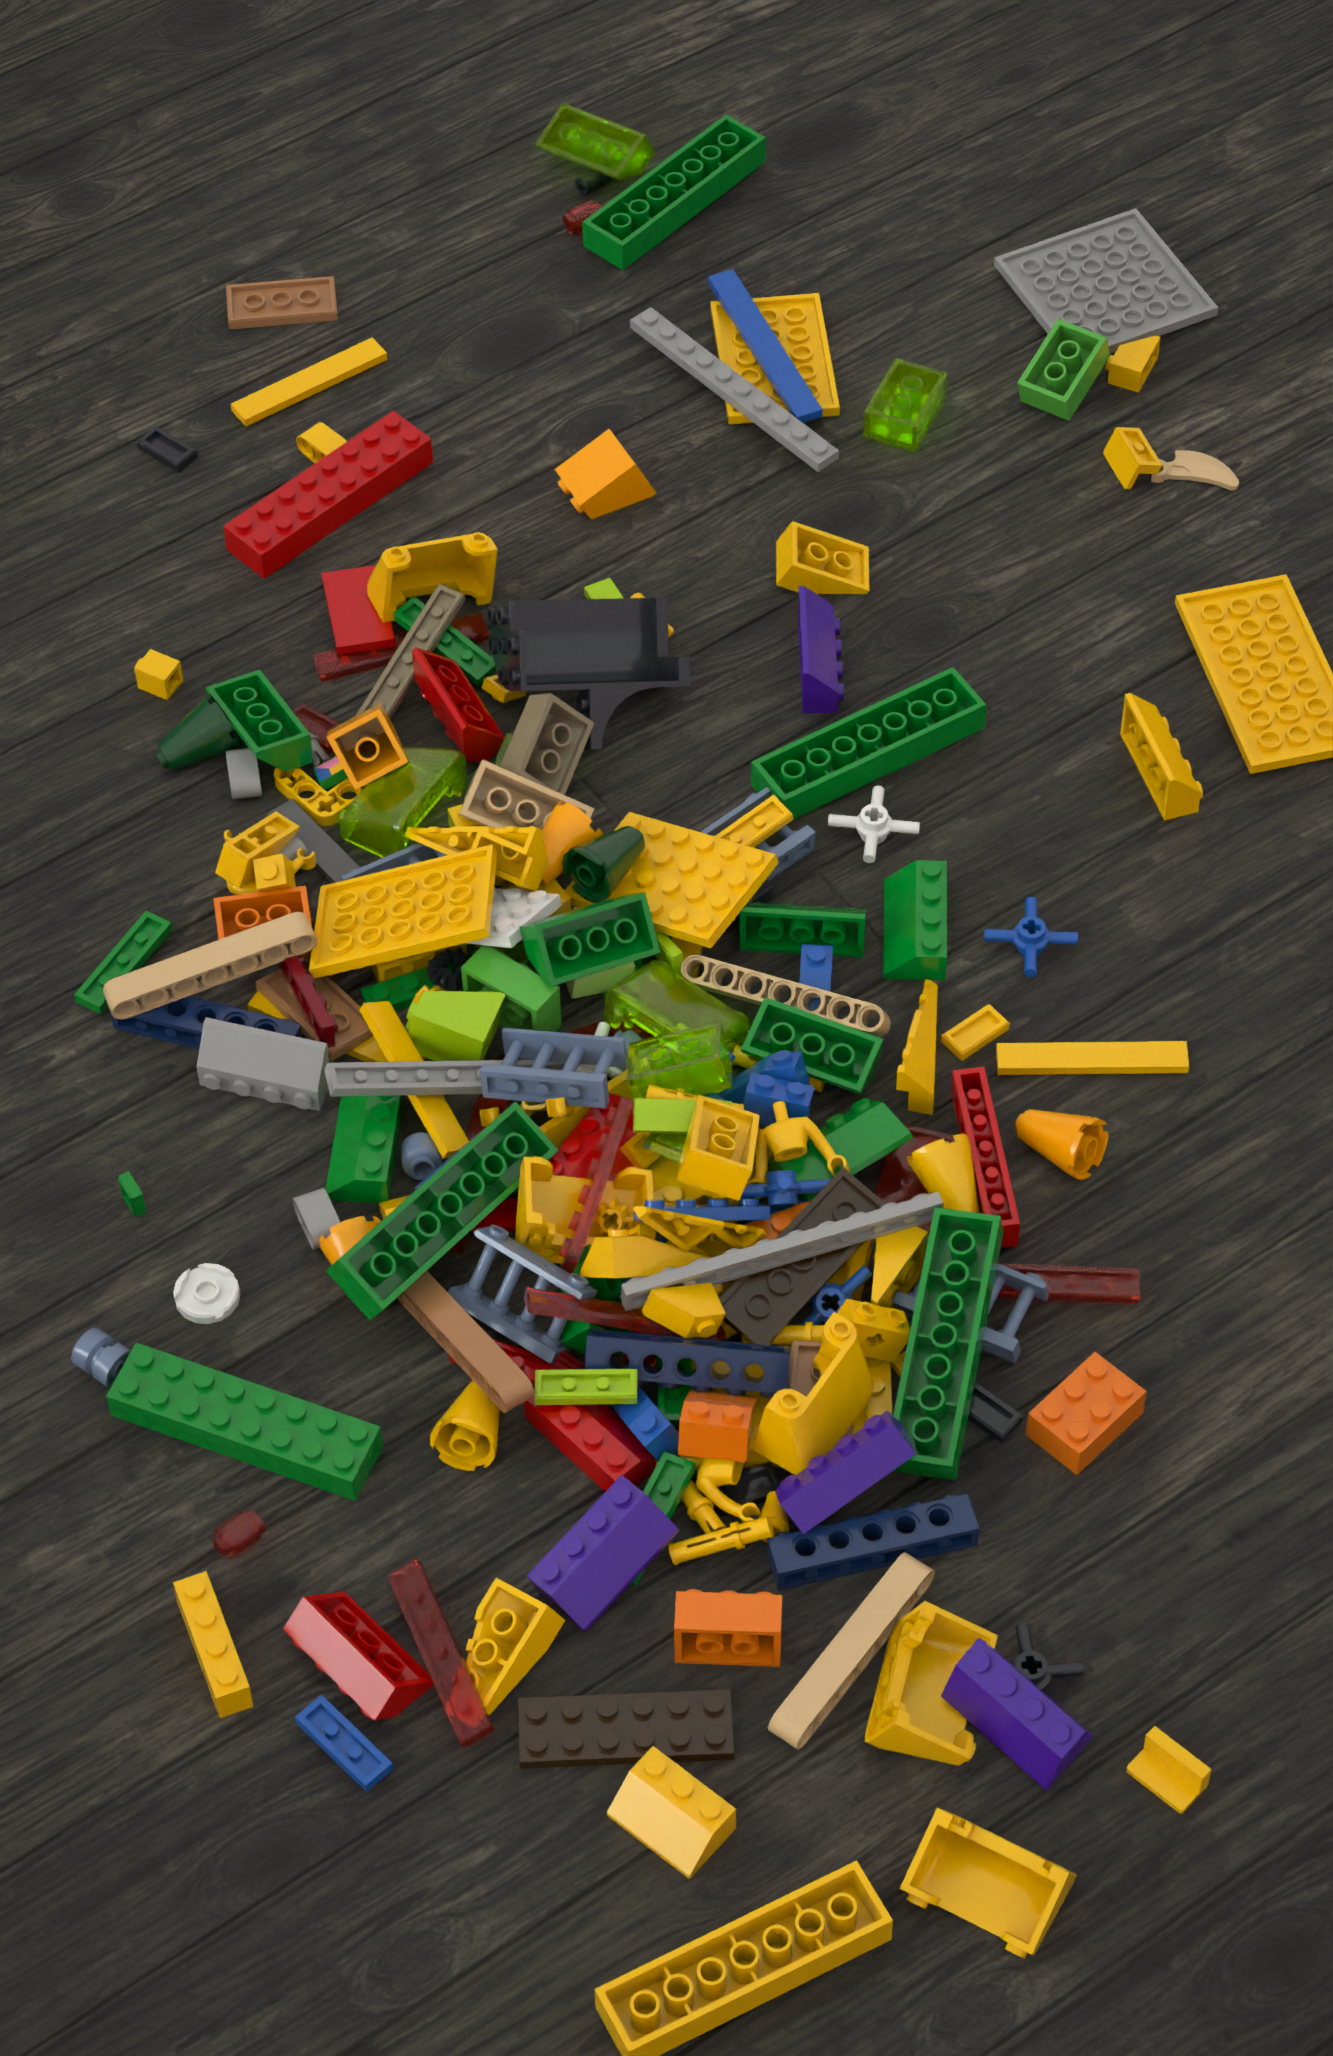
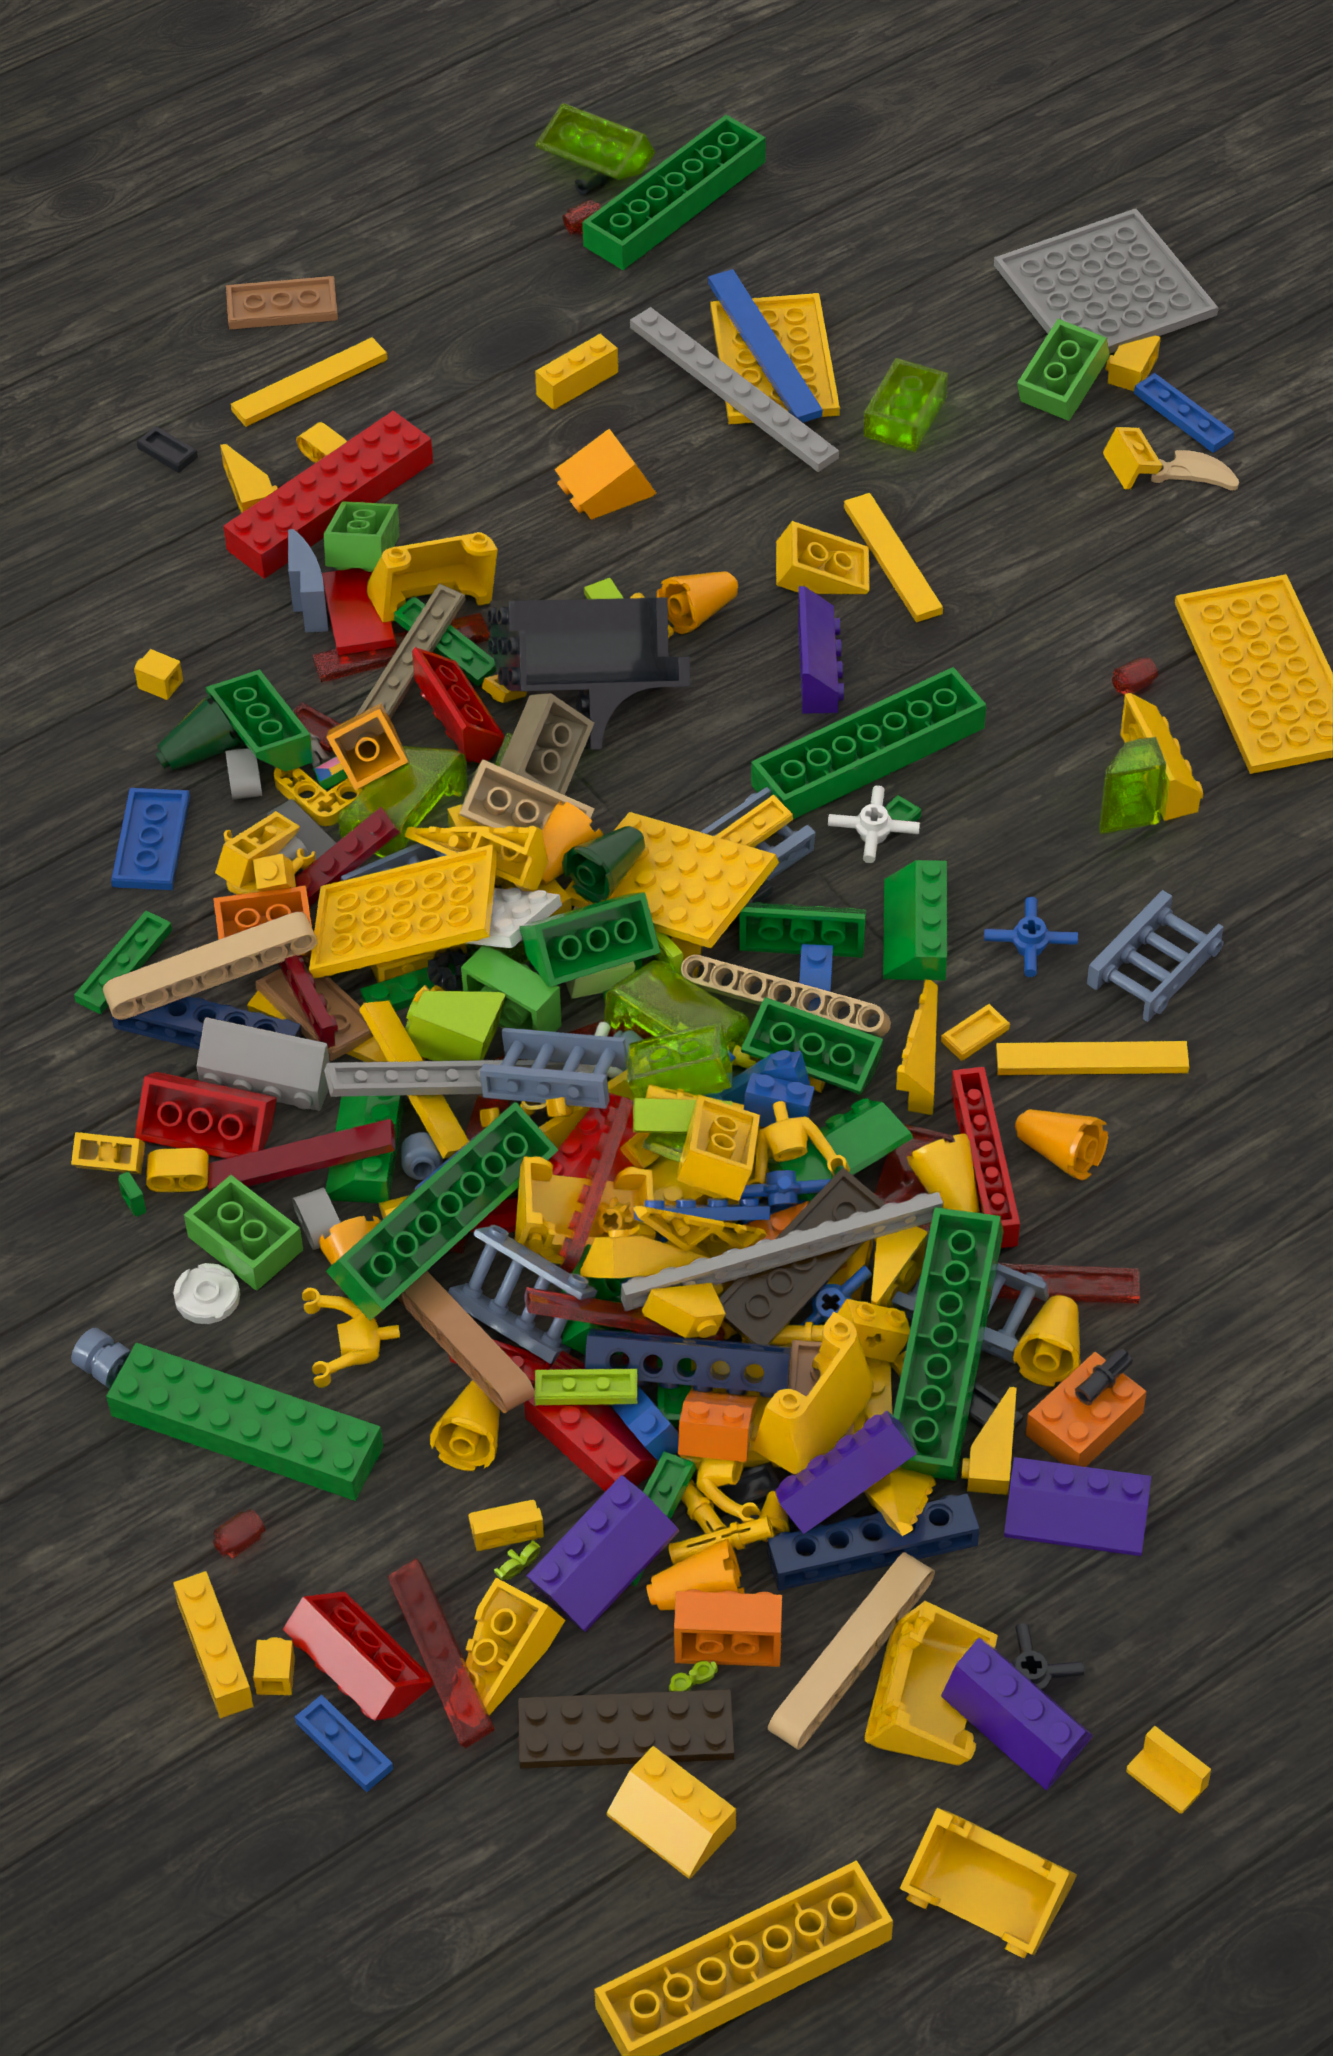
none -> yellow brick [71,1132,145,1175]
none -> blue tile [111,788,190,890]
none -> red slope [135,1072,277,1159]
none -> yellow beam [146,1148,209,1192]
none -> bright green brick [184,1175,303,1291]
none -> dark red tile [208,1119,395,1192]
none -> yellow slope [220,444,278,513]
none -> yellow brick [253,1637,295,1695]
none -> sand blue slope [288,529,328,632]
none -> dark red plate [295,807,400,907]
none -> yellow piece [302,1288,400,1388]
none -> bright green brick [324,502,399,572]
none -> yellow panel [468,1500,544,1552]
none -> lime piece [494,1540,541,1580]
none -> yellow brick [535,334,618,410]
none -> light orange cone [647,1539,745,1611]
none -> light orange cone [657,571,738,634]
none -> lime piece [669,1661,718,1692]
none -> yellow tile [844,493,943,623]
none -> yellow wedge [864,1467,936,1536]
none -> green tile [884,795,922,834]
none -> yellow slope [961,1387,1017,1495]
none -> dark purple slope [1004,1457,1151,1556]
none -> yellow cone [1013,1295,1080,1386]
none -> black axle [1075,1349,1133,1405]
none -> sand blue fence [1087,890,1224,1022]
none -> clear neon green slope [1099,737,1166,834]
none -> clear red brick [1112,657,1158,695]
none -> blue plate [1134,373,1234,453]

